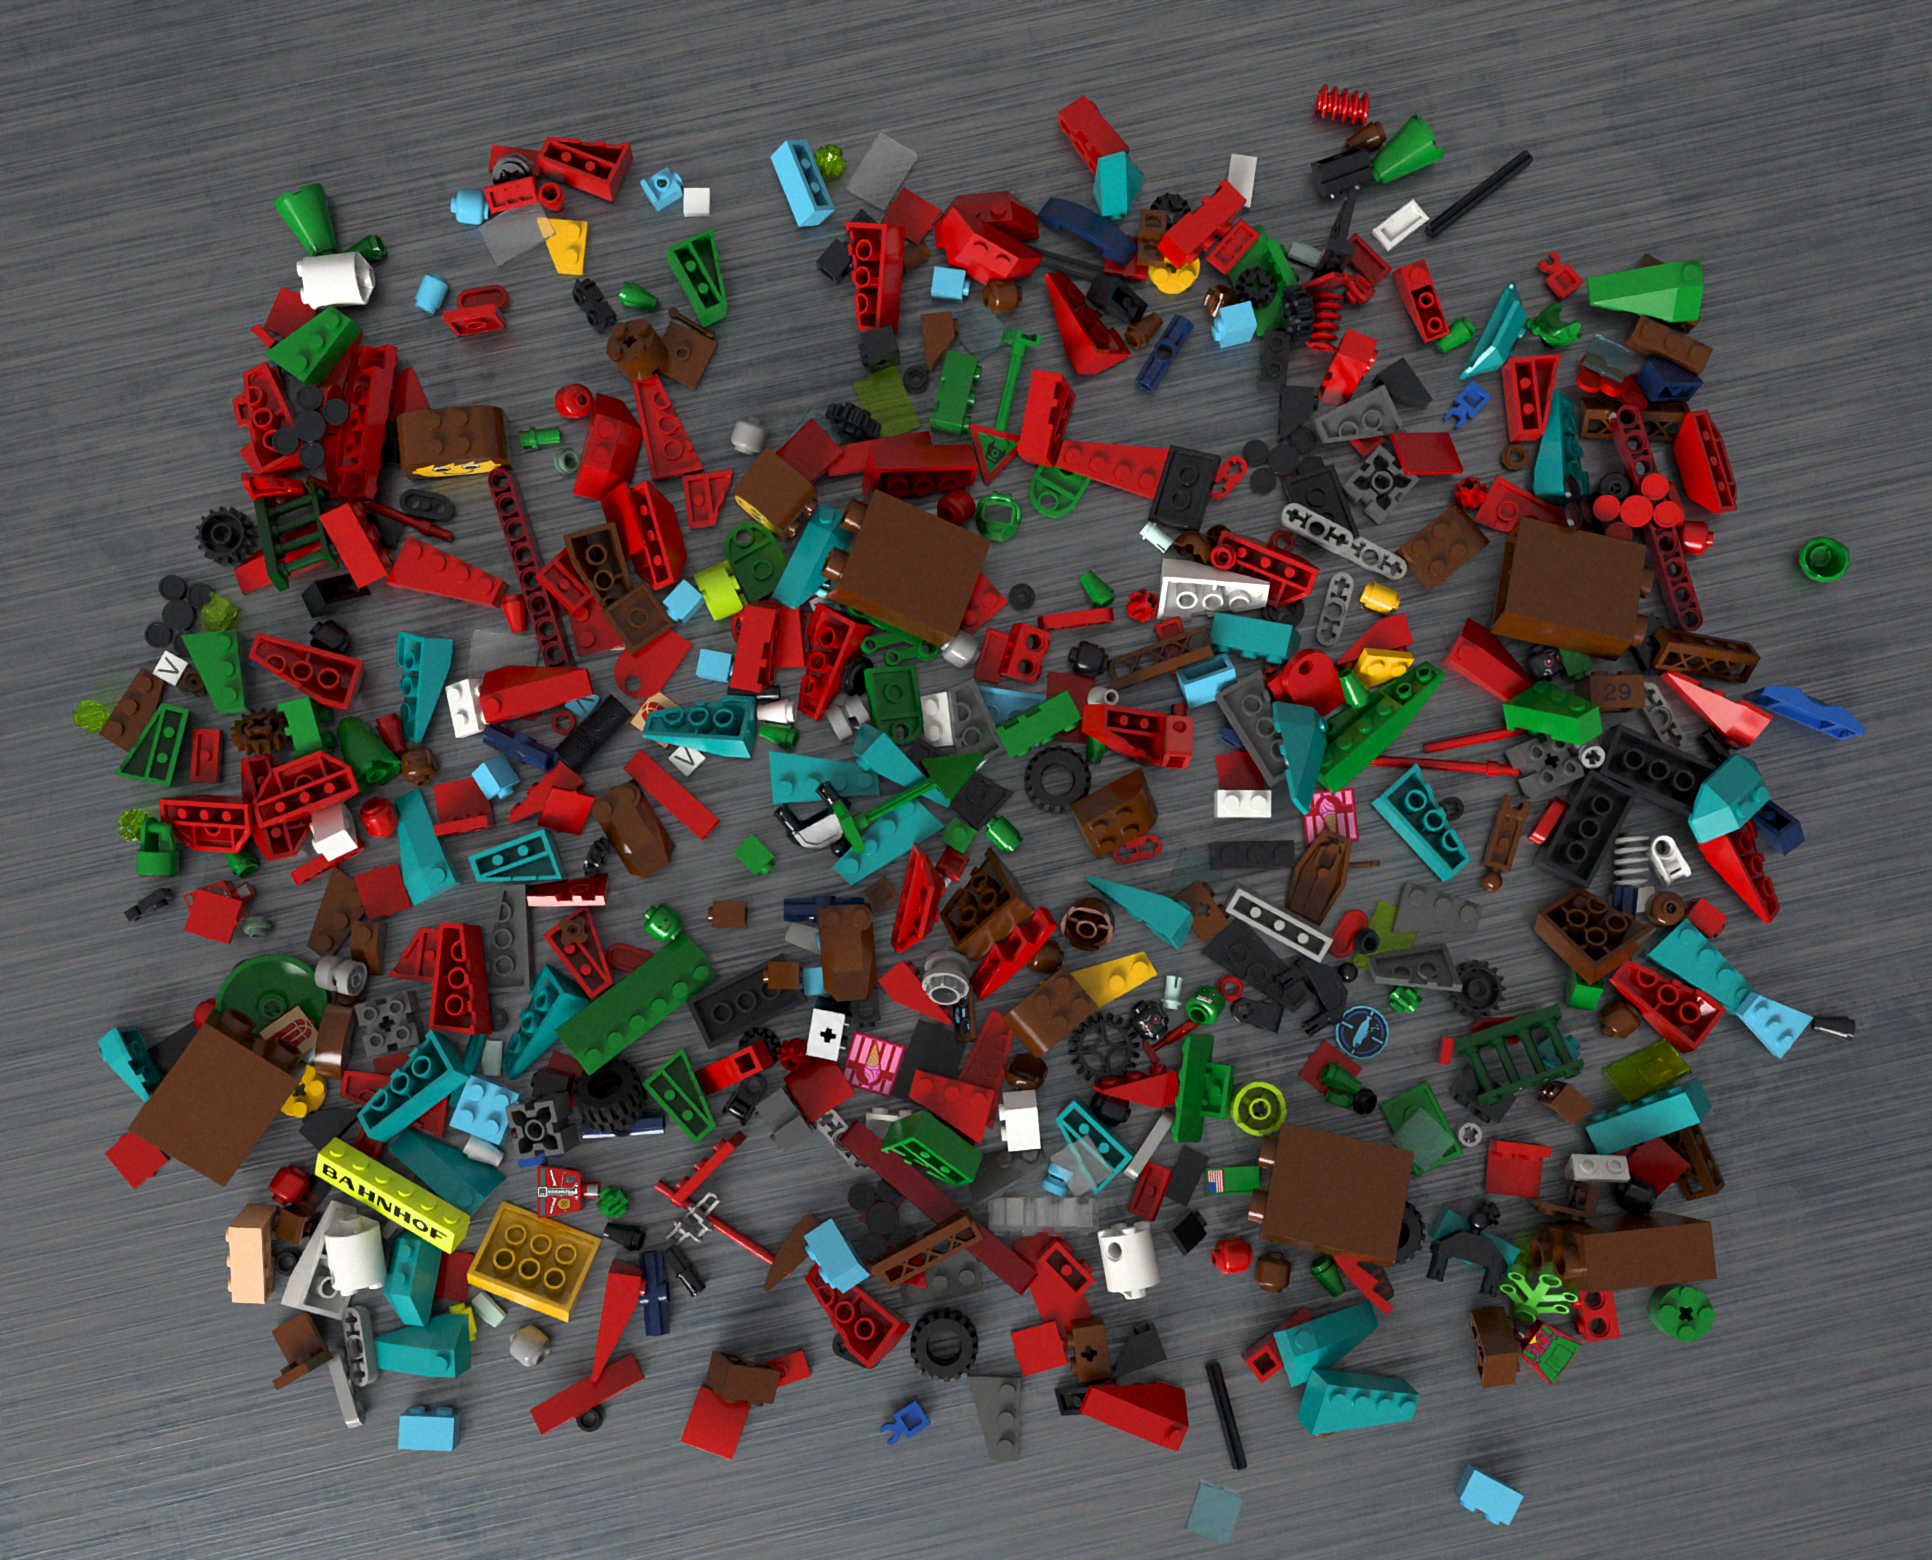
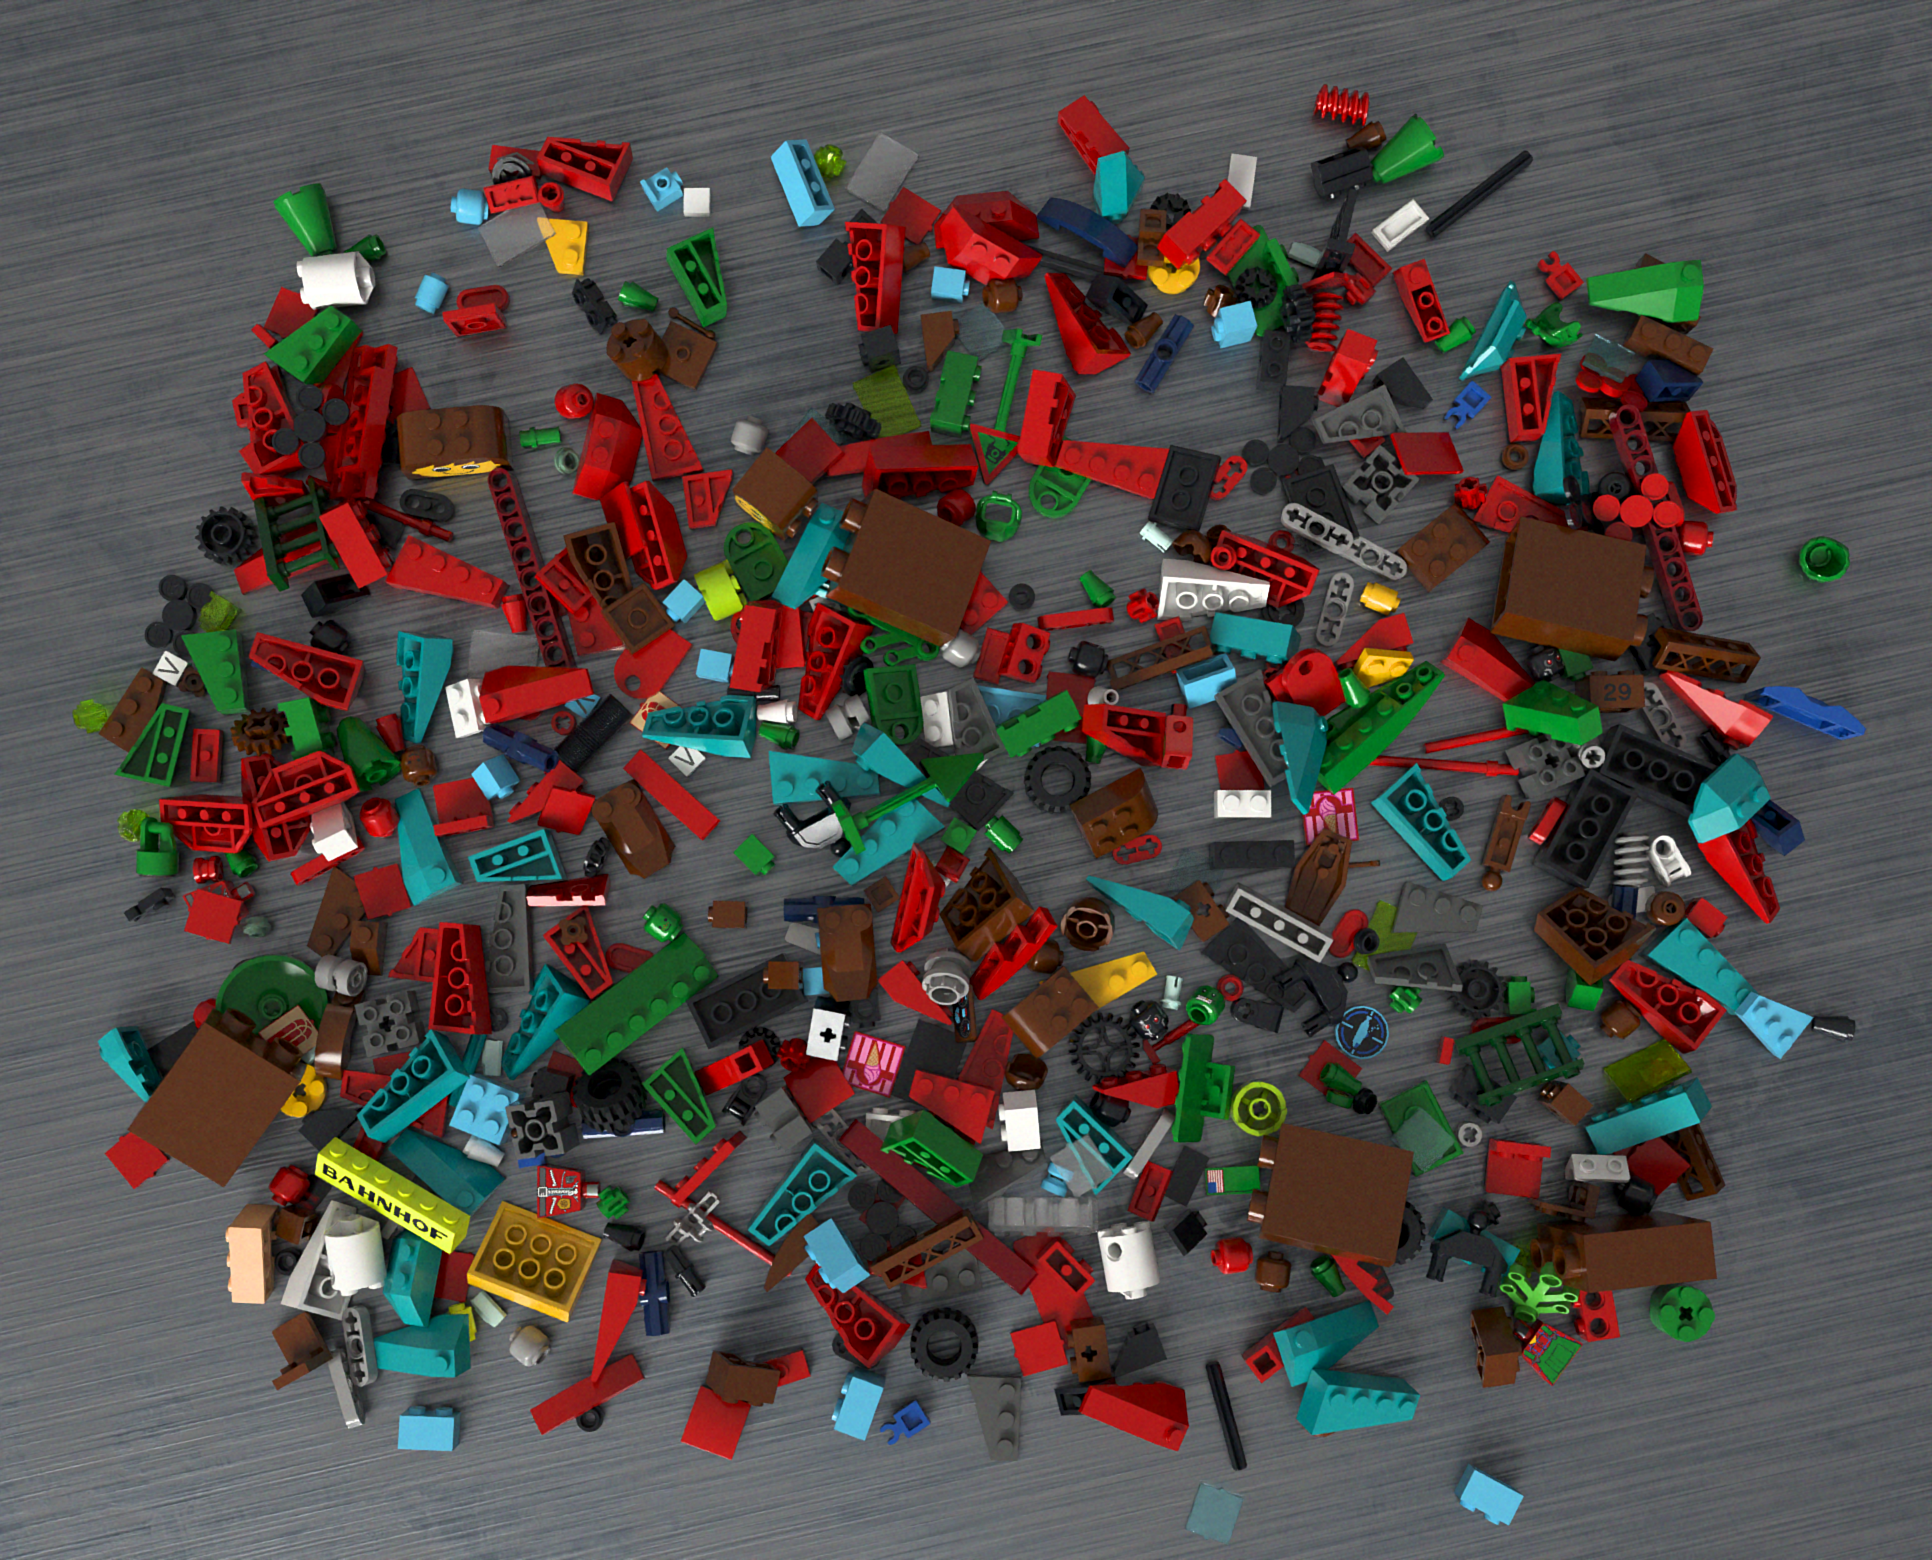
none -> red wheel [193,856,224,884]
none -> teal wedge [747,1138,857,1246]
none -> medium azure brick [831,1366,886,1441]
none -> green brick [1502,976,1537,1014]

